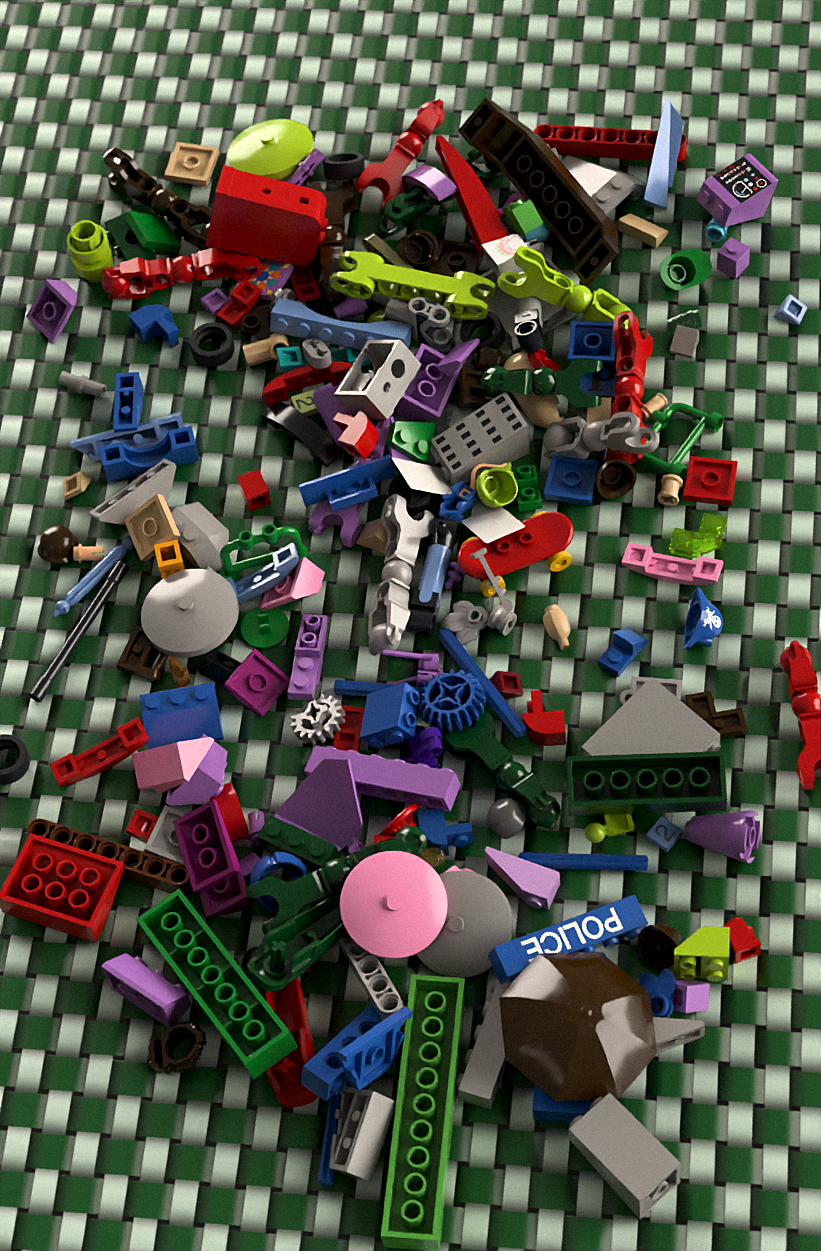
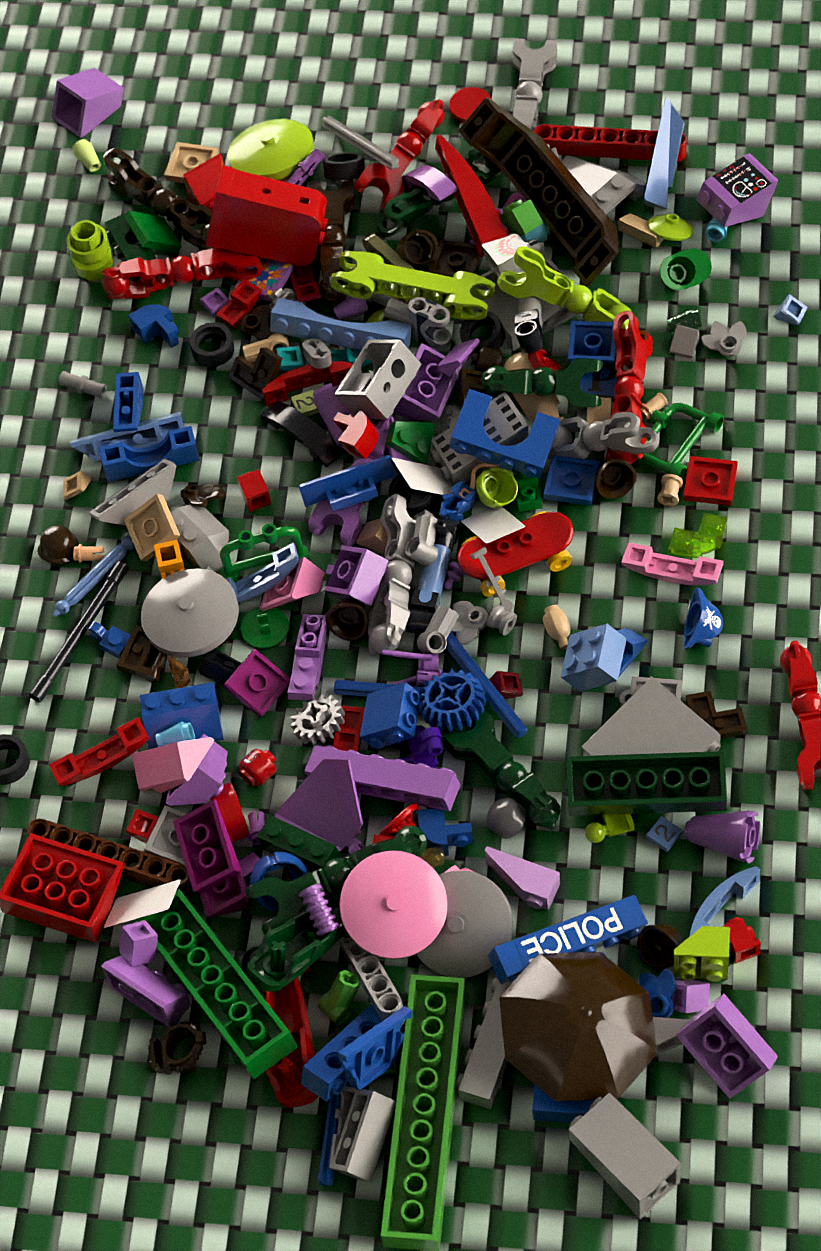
medium lavender slope [26,279,78,343] -> none
blue axle [518,852,648,871] -> none
red brick [523,690,566,746] -> none
medium lavender brick [717,237,750,279] -> none
none -> medium lavender slope [51,68,124,138]
none -> yellowish green cone [72,139,101,172]
none -> blue plate [88,621,131,659]
none -> white sticker [104,880,181,928]
none -> medium lavender panel [119,920,158,967]
none -> medium azure cone [156,721,195,747]
none -> dark brown plate [180,484,226,507]
none -> red slope [183,153,224,211]
none -> dark brown plate [229,347,283,400]
none -> red head [239,749,276,786]
none -> medium lavender piece [299,884,339,936]
none -> bright green piece [318,970,360,1025]
none -> light grey axle [322,116,399,170]
none -> medium lavender hinge [324,545,389,606]
none -> dark brown helmet [325,599,368,641]
none -> light grey piece [405,515,438,567]
none -> light grey piece [417,605,459,654]
none -> red tile [449,87,492,124]
none -> blue arch [449,389,560,479]
none -> light grey piece [513,39,557,132]
none -> medium blue brick [561,624,627,692]
none -> lime dish [648,213,693,241]
none -> medium lavender slope [676,994,778,1098]
none -> medium blue slope [690,866,760,936]
none -> light grey plate [701,321,747,357]

